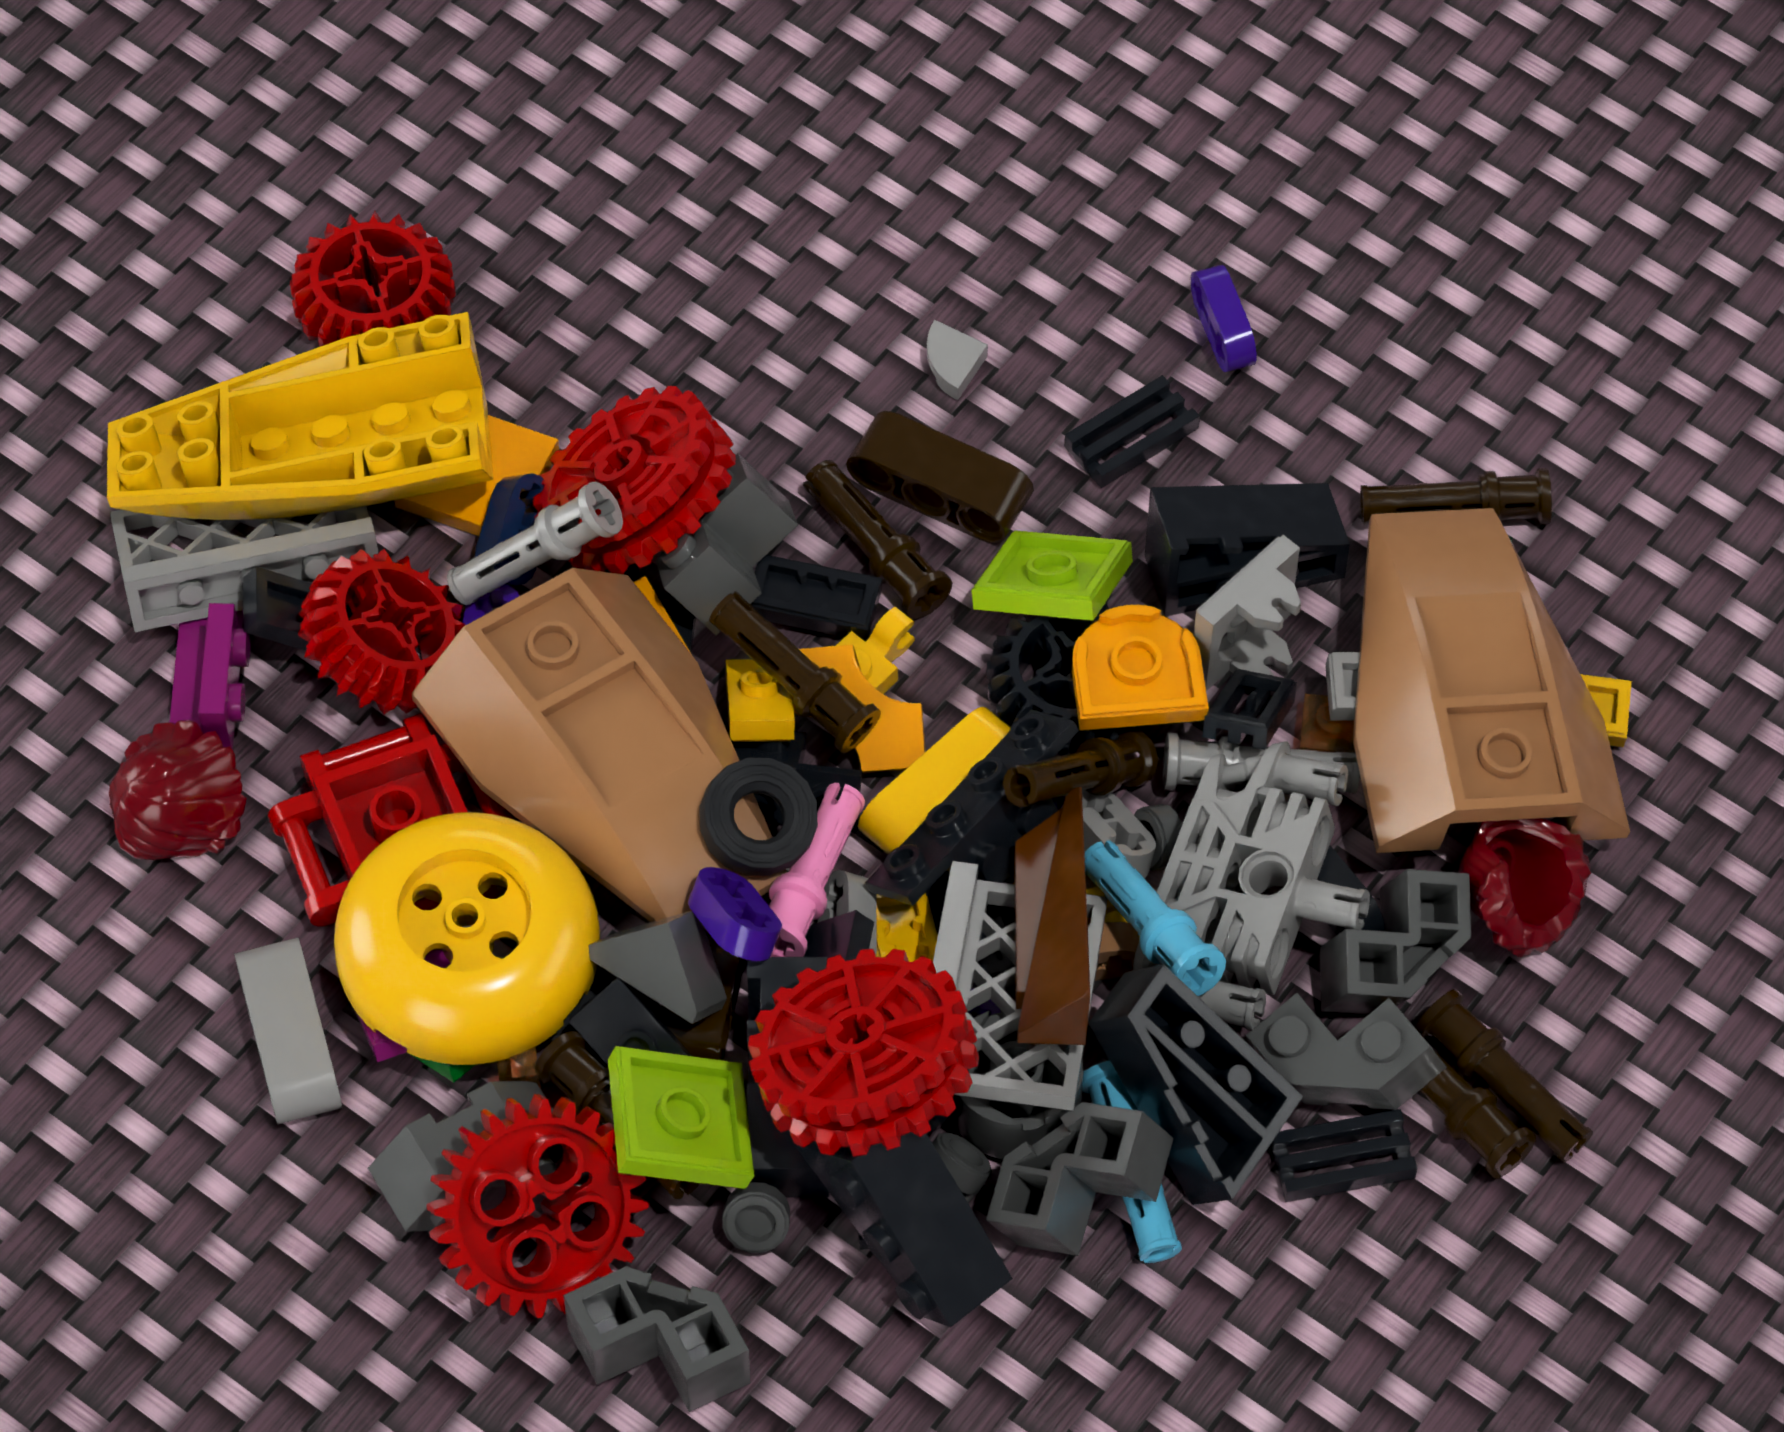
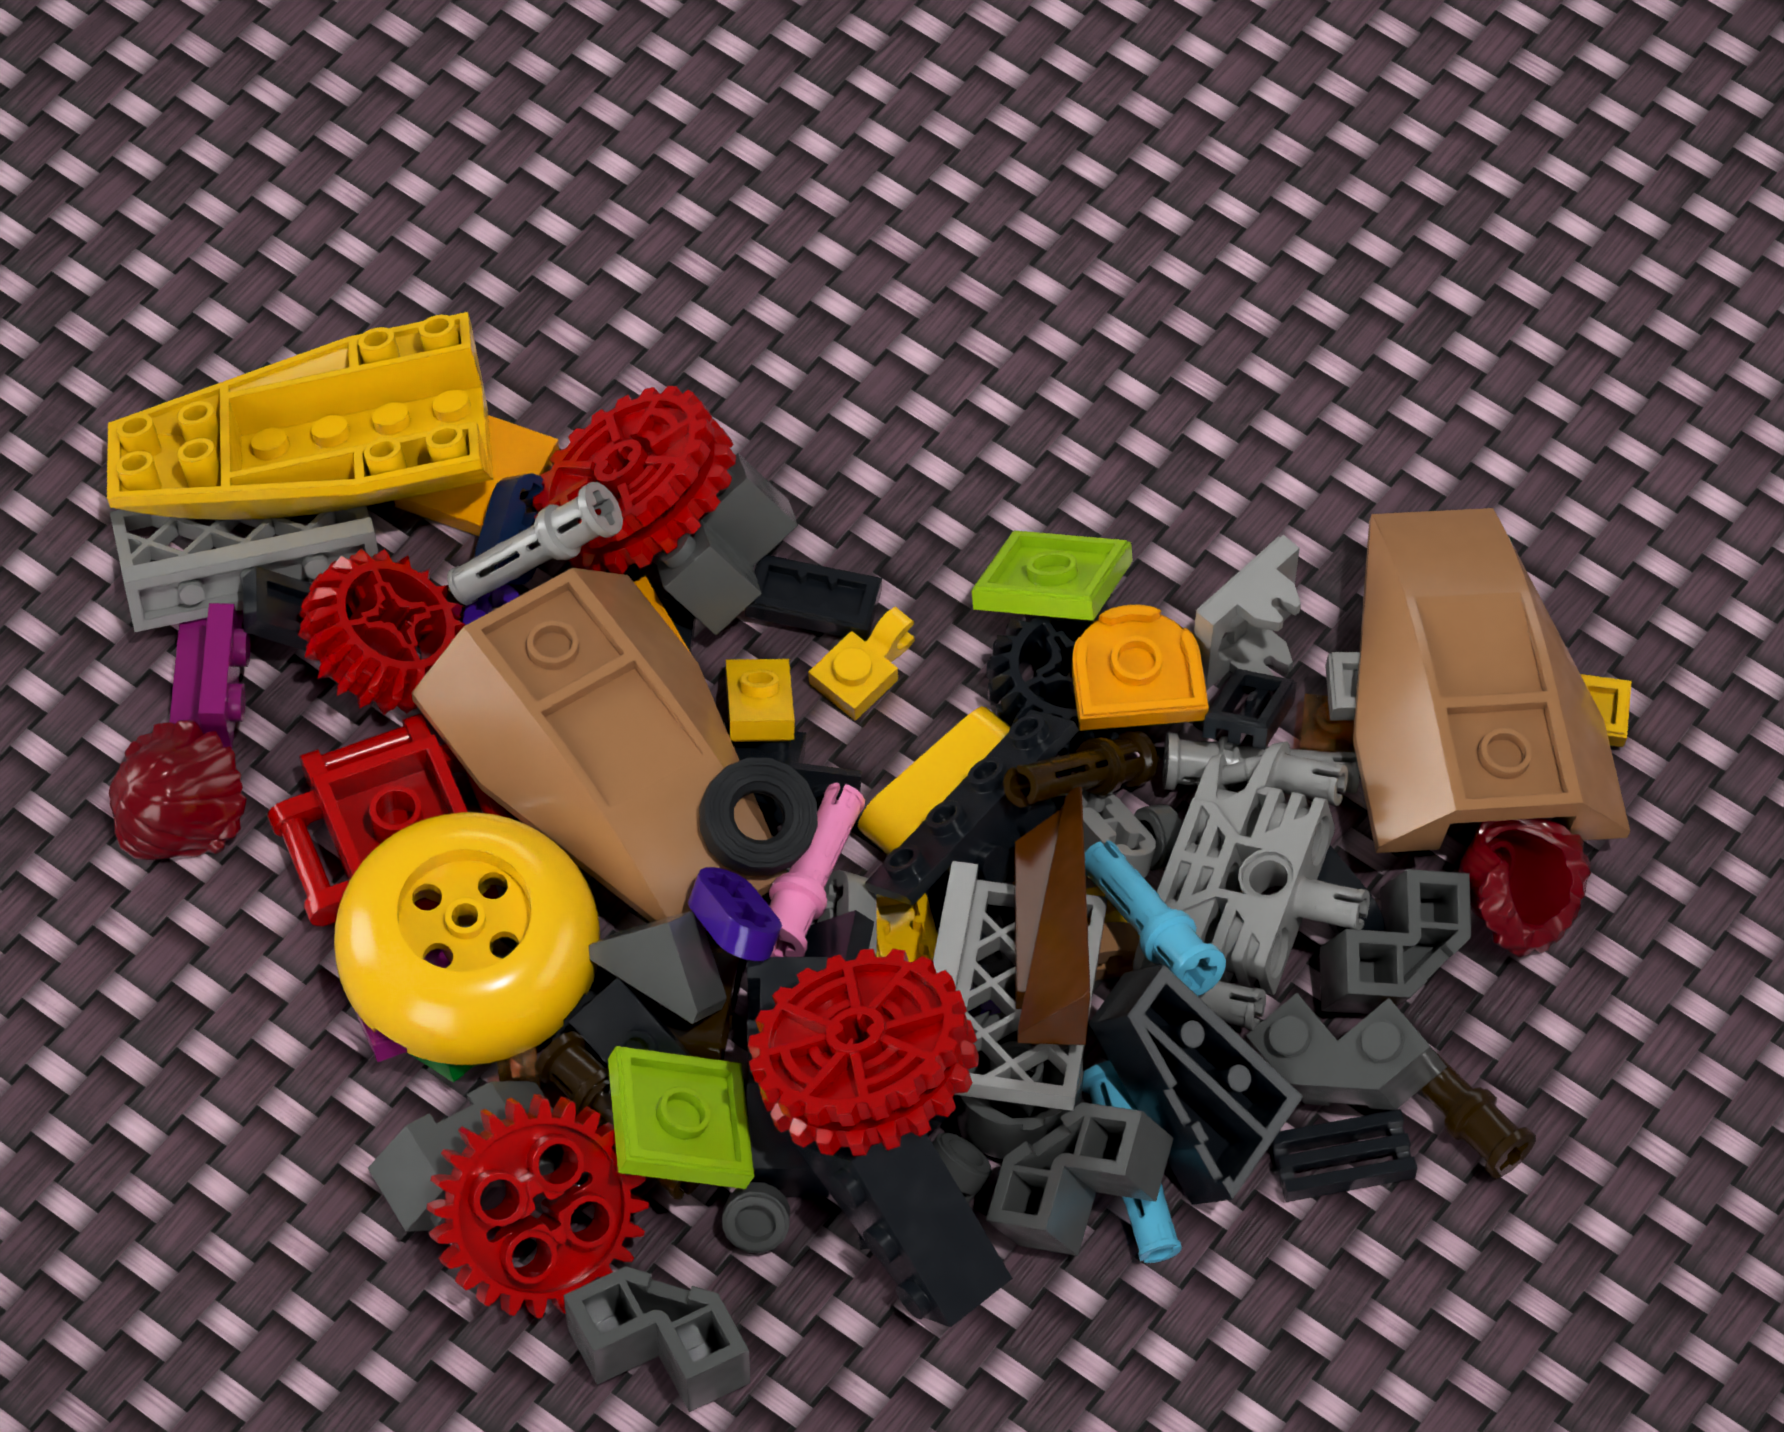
light grey beam [234,937,342,1125] -> none
red gear [290,211,456,347] -> none
dark brown pin [709,591,881,753] -> none
light orange tile [792,644,926,773] -> none
dark brown pin [803,460,953,619] -> none
dark brown beam [846,411,1034,543] -> none
light grey tile [927,320,988,400] -> none
black tile [1064,375,1200,488] -> none
black wedge [1144,483,1350,617] -> none
dark purple beam [1190,265,1257,372] -> none
dark brown pin [1360,468,1552,526] -> none
dark brown pin [1415,989,1593,1163] -> none

